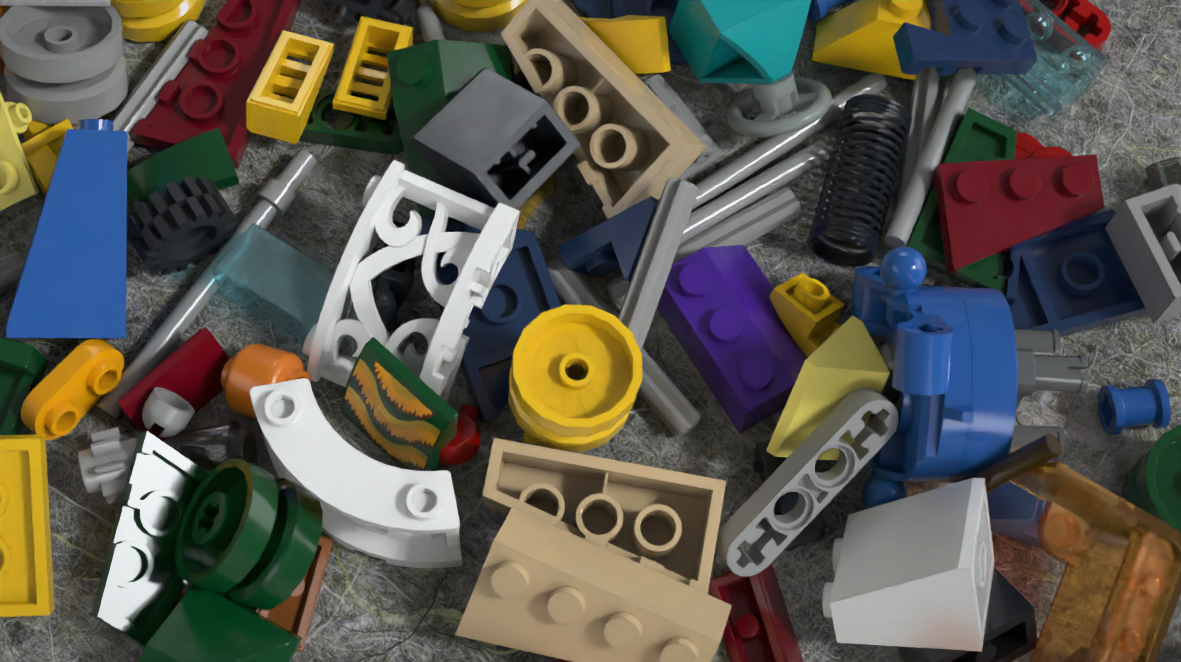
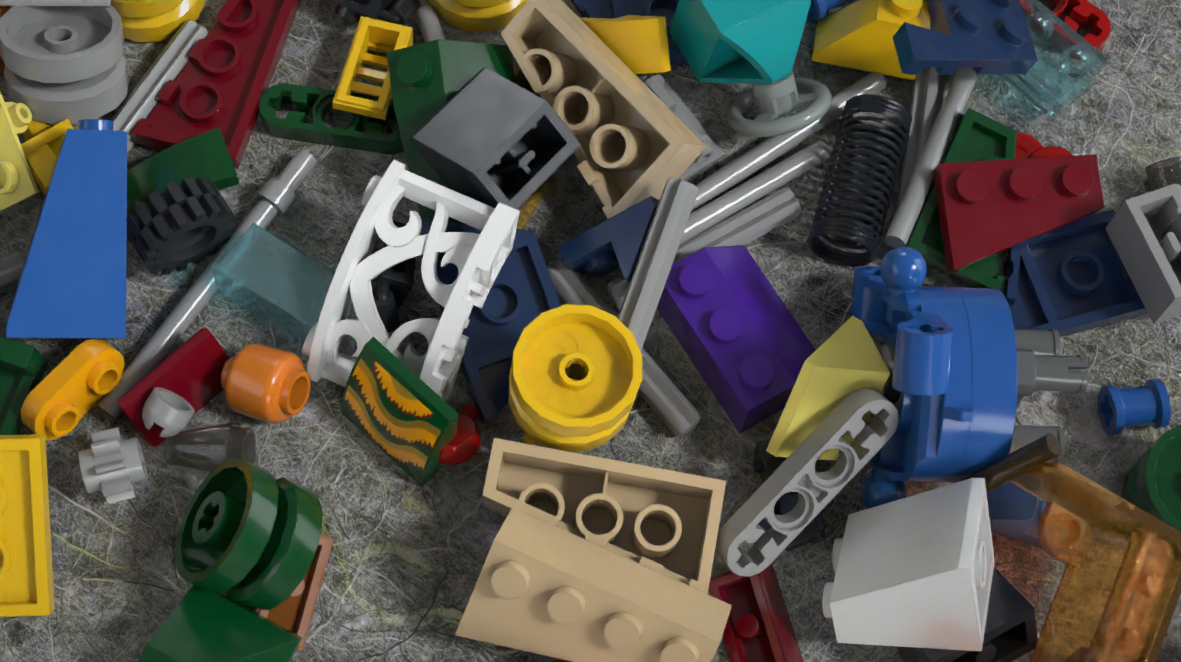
wing [91,431,209,647] -> none
yellow slope [246,30,334,144] -> none
white fence [250,378,463,568] -> none
yellow slope [769,272,845,357] -> none

